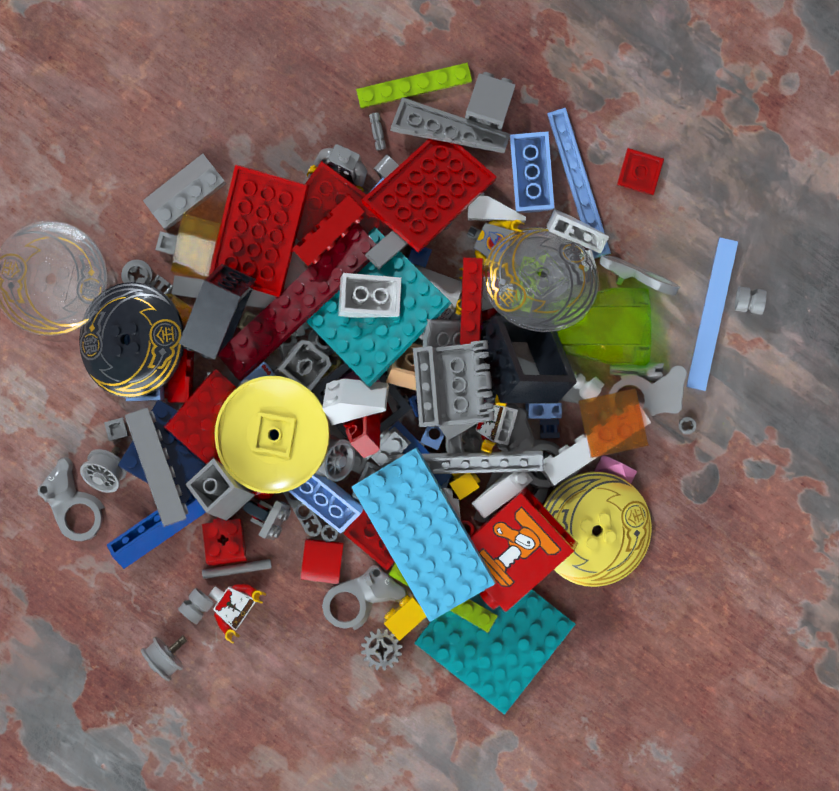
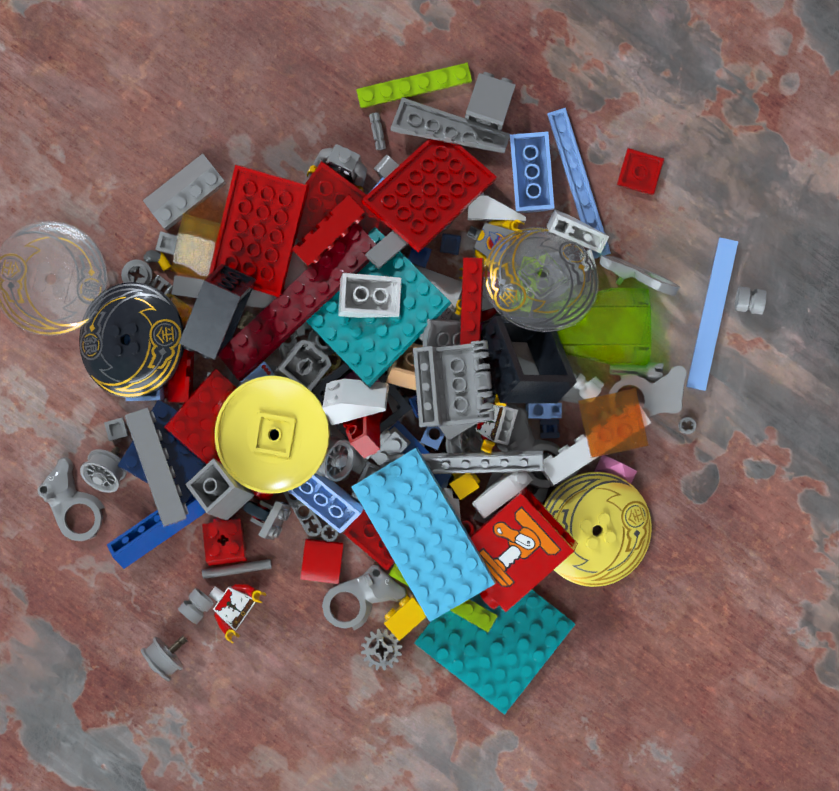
none -> arm [144,250,172,271]
none -> dark blue tile [440,233,461,255]

